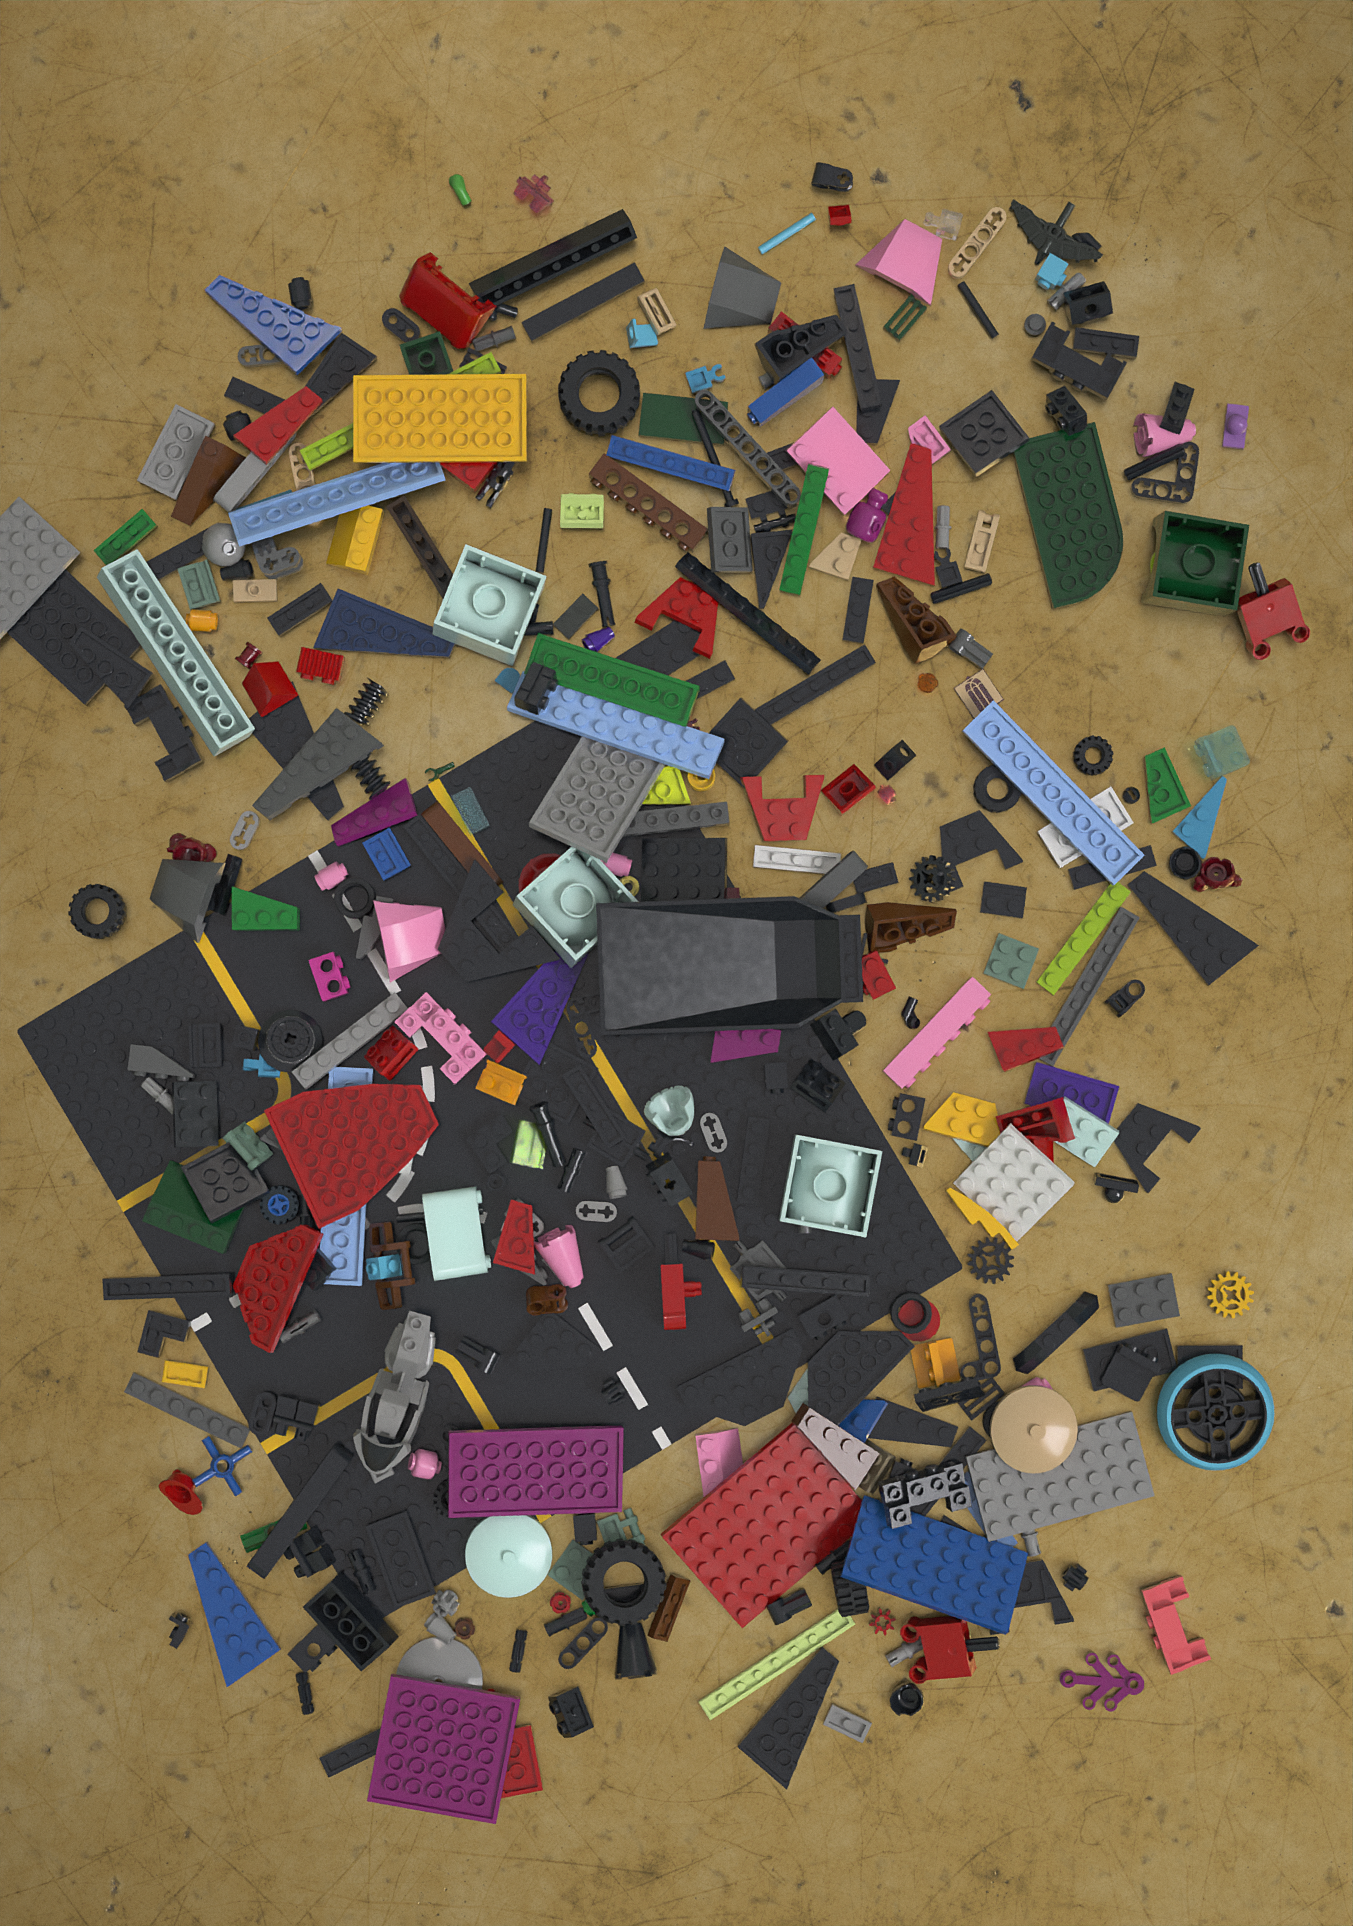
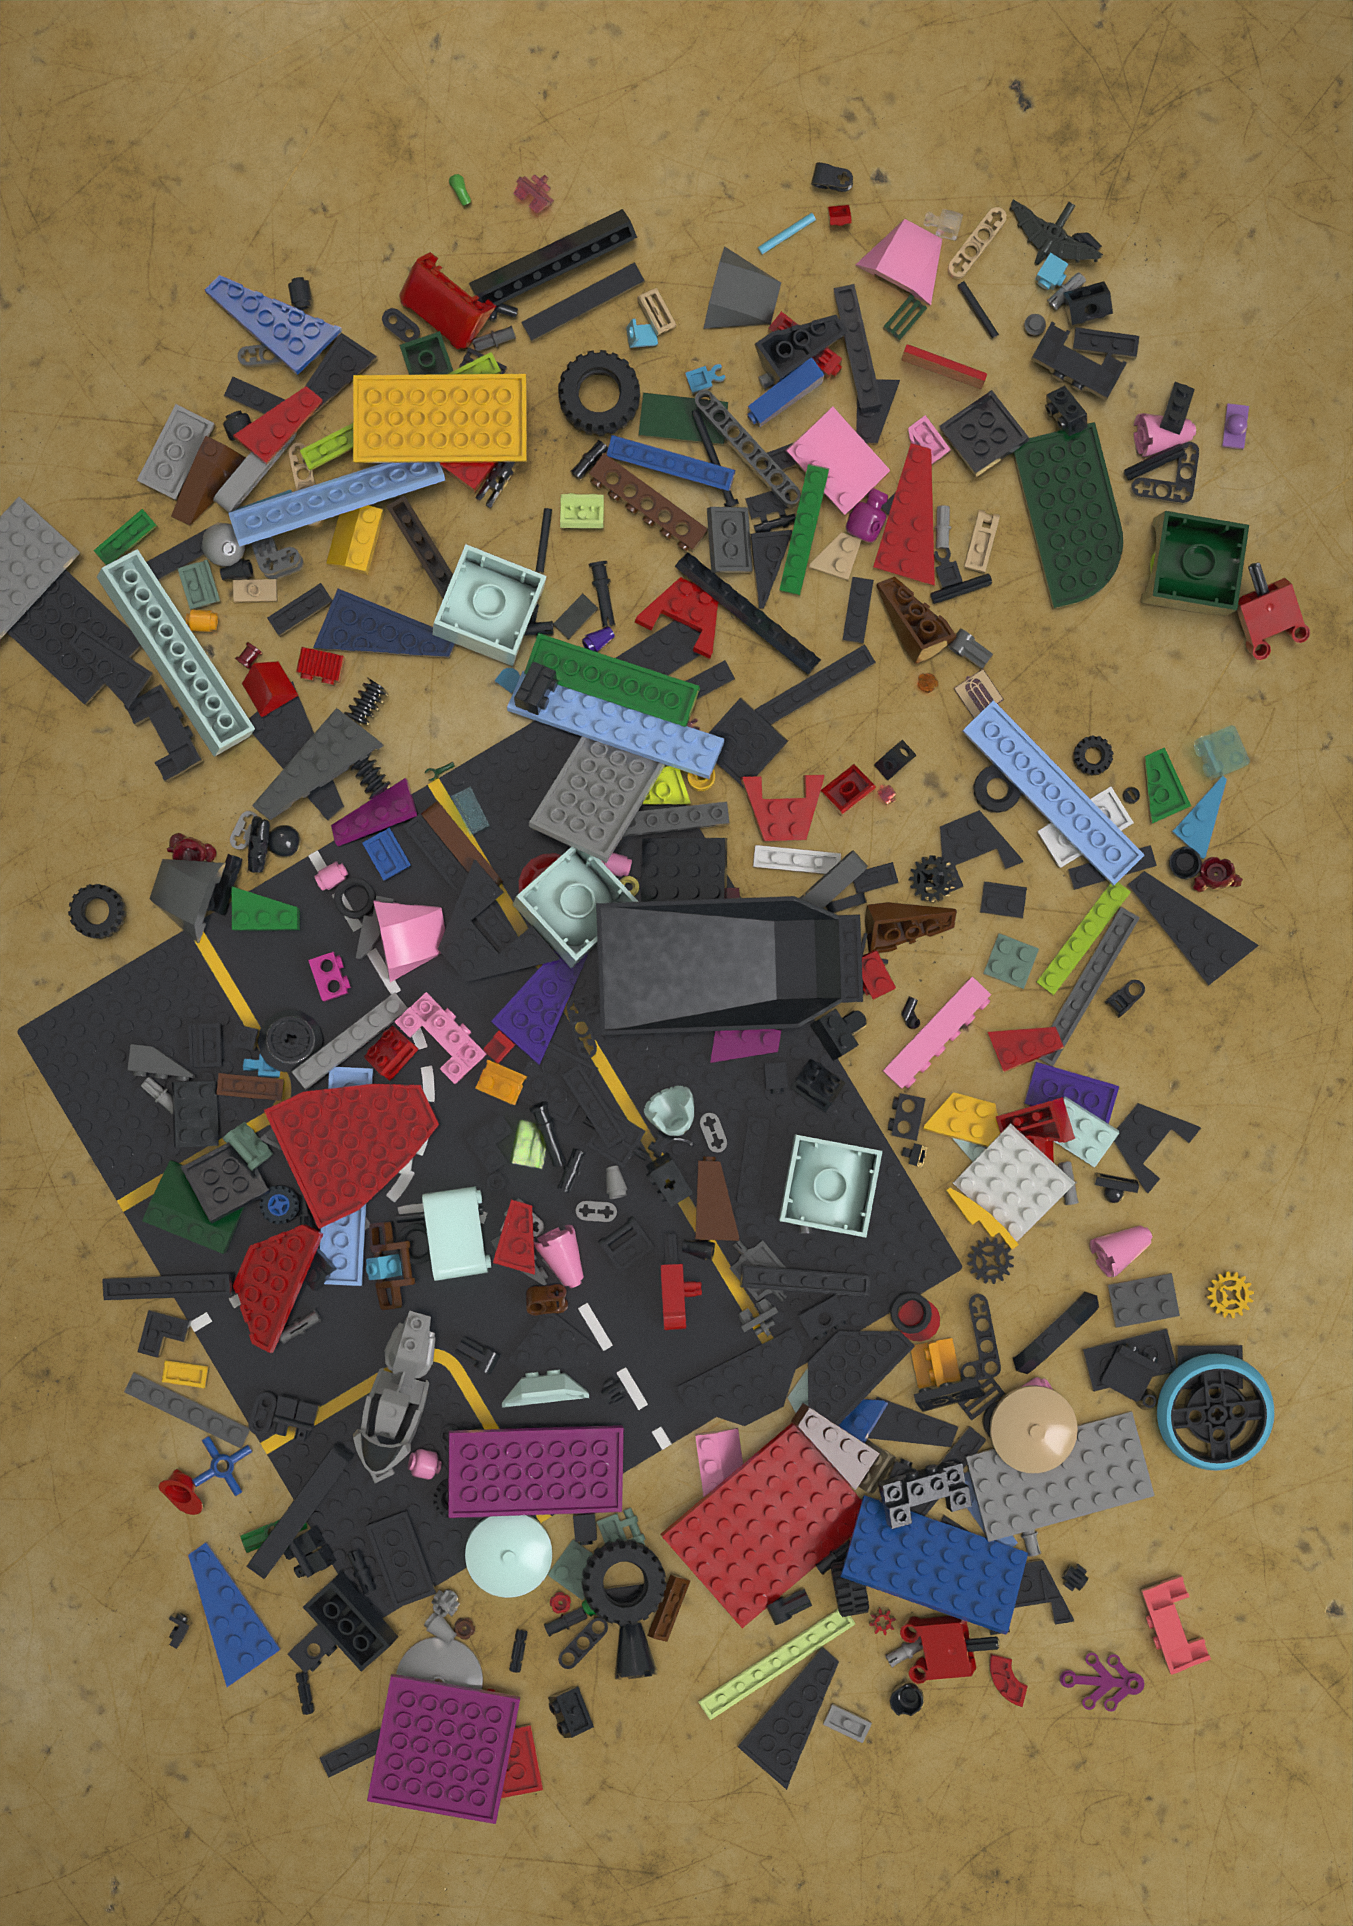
none -> reddish brown plate [217,1073,284,1101]
none -> black hinge [248,816,270,873]
none -> black hair [268,825,301,858]
none -> light aqua wedge [502,1369,589,1408]
none -> black pin [570,440,608,481]
none -> red tile [901,344,987,390]
none -> red tile [989,1653,1028,1707]
none -> light grey axle [1059,1161,1079,1205]
none -> bright pink cone [1090,1225,1152,1278]
none -> black cone [1136,1389,1157,1410]

